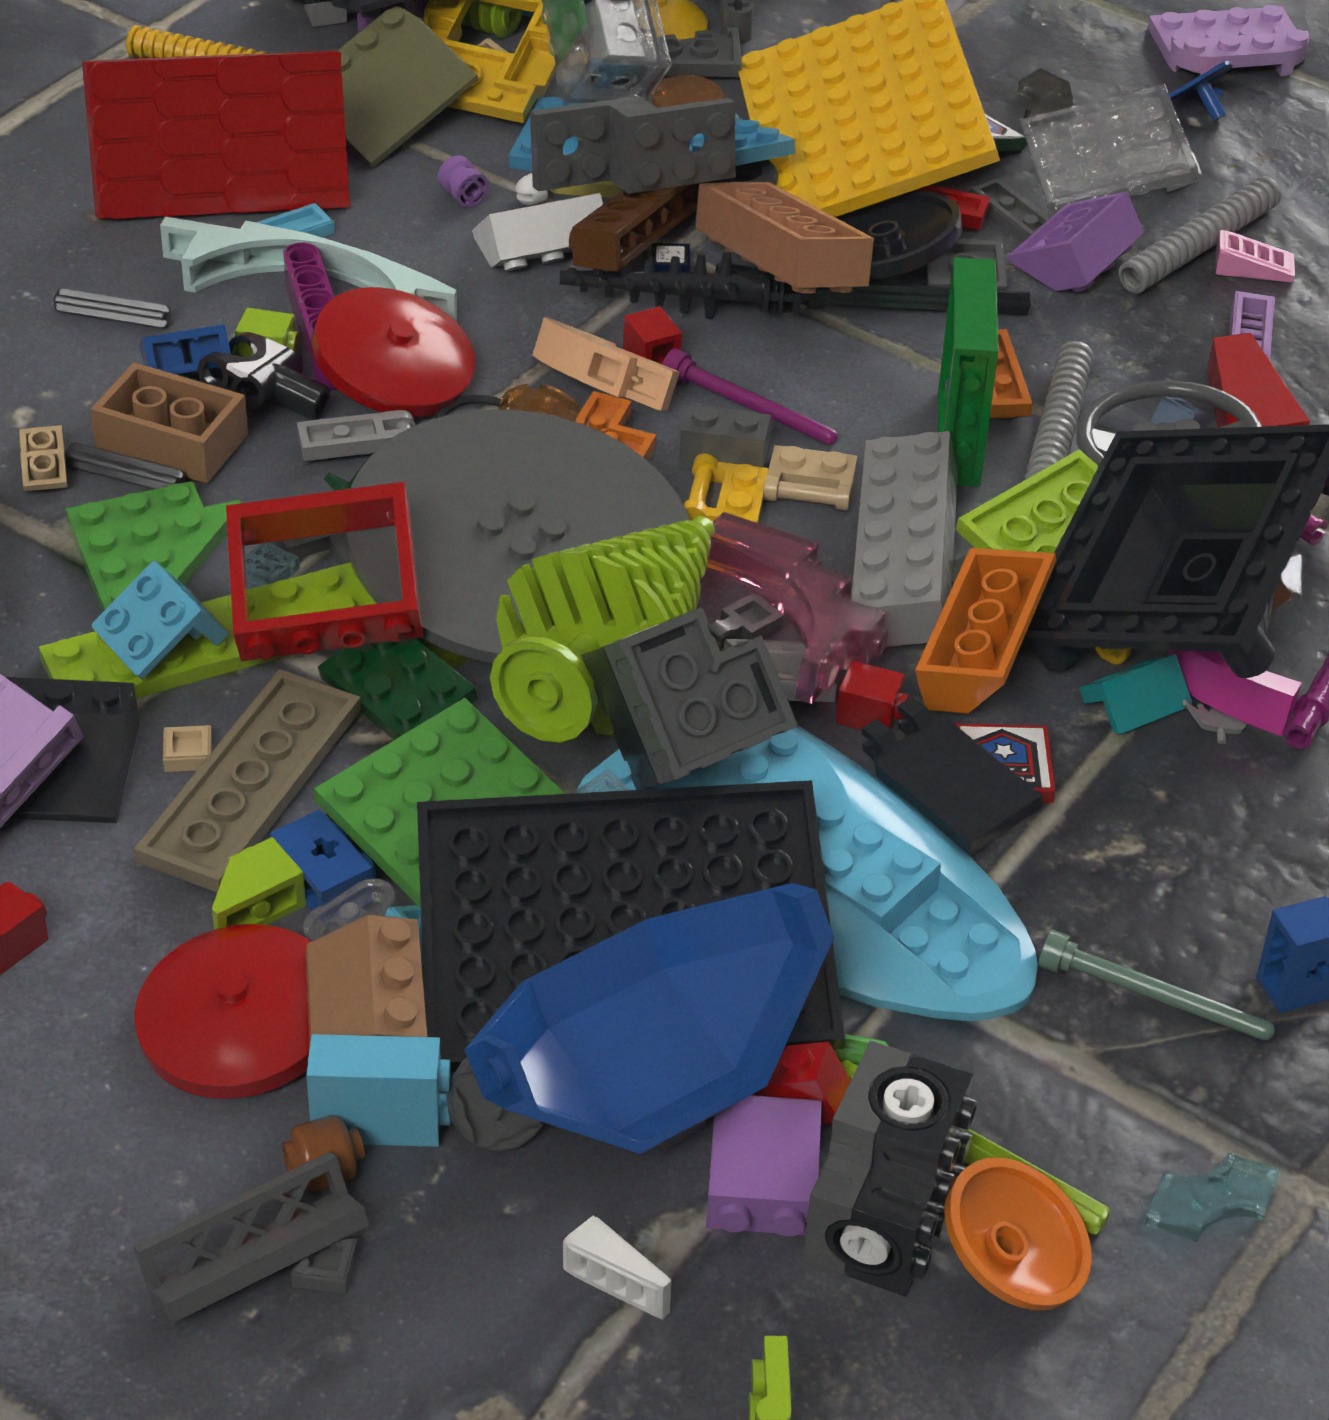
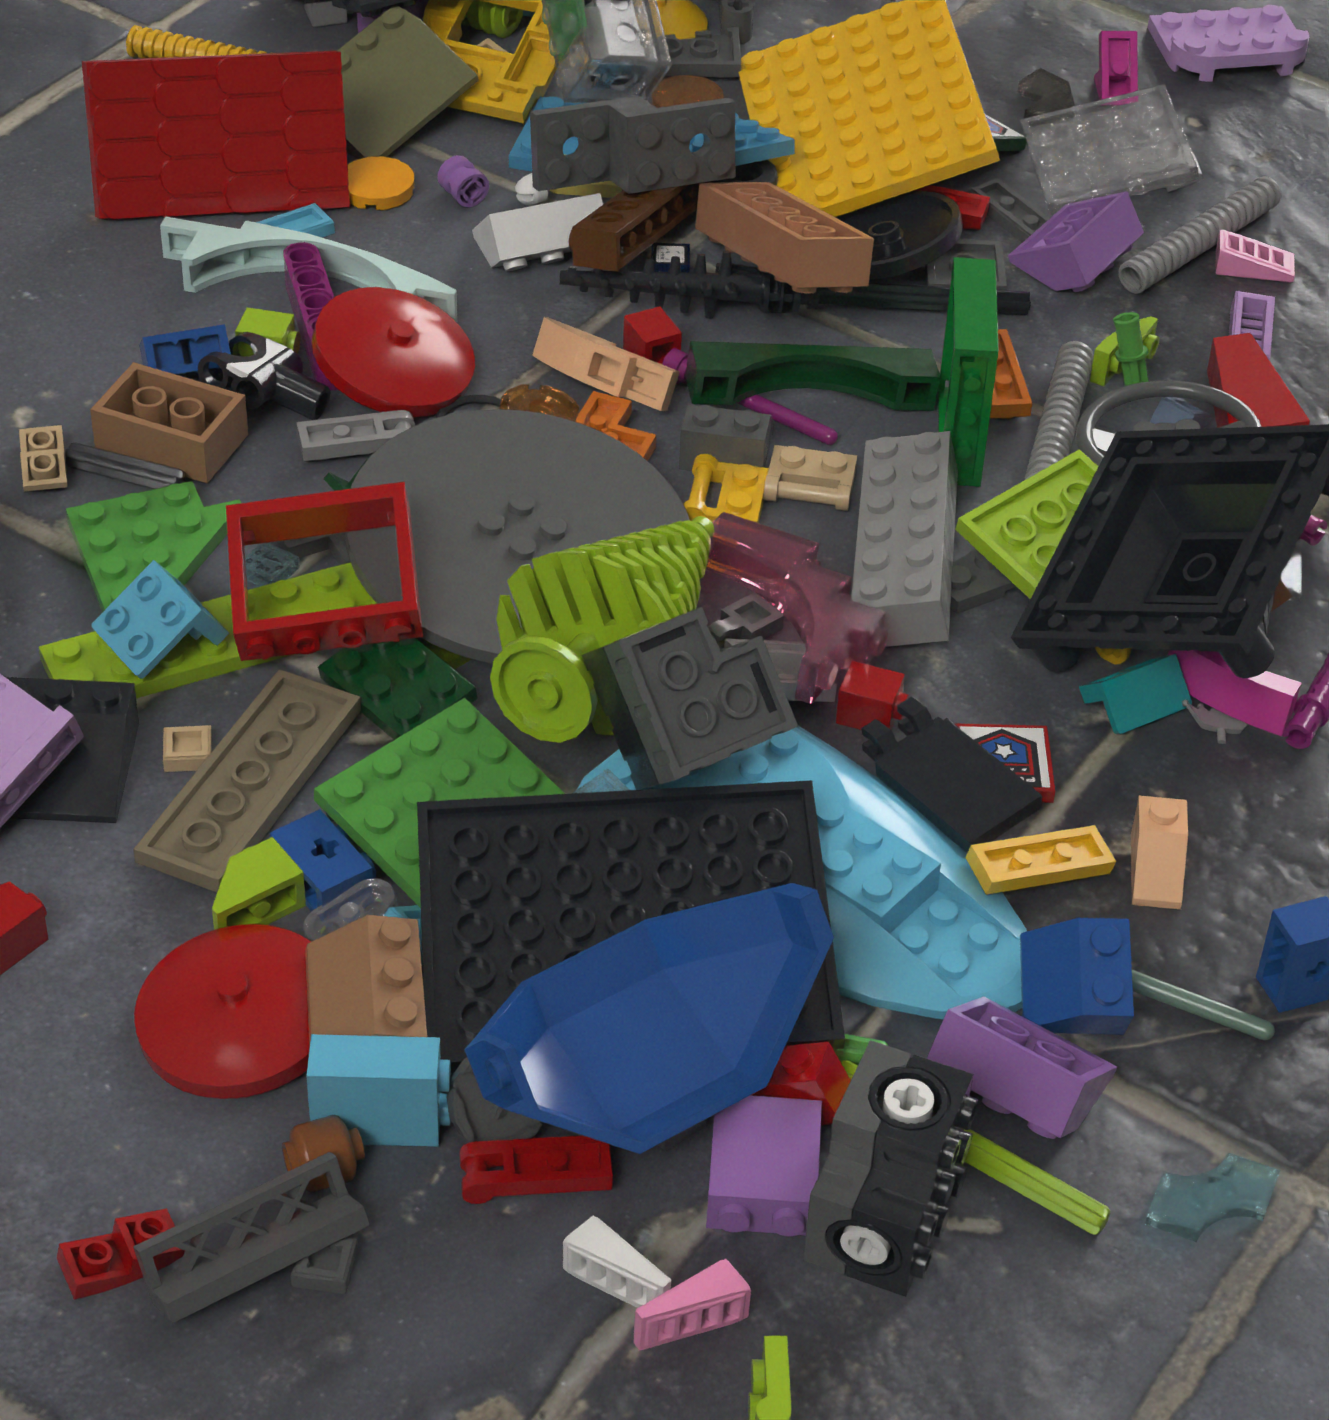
axle [54,288,171,329] -> none
orange slope [915,548,1057,714] -> none
orange dish [944,1157,1092,1310] -> none
blue shield [1162,61,1233,122] -> none
none -> red slope [57,1208,185,1300]
none -> light orange tile [348,156,415,210]
none -> red plate [459,1135,613,1204]
none -> bright pink slope [633,1259,751,1351]
none -> dark green arch [685,341,941,411]
none -> medium lavender slope [927,996,1117,1139]
none -> yellow plate [965,825,1117,895]
none -> blue slope [1020,917,1134,1035]
none -> lime slope [1090,316,1160,387]
none -> dark pink slope [1094,31,1138,105]
none -> bright green axle [1113,312,1149,386]
none -> light nougat slope [1131,795,1188,910]

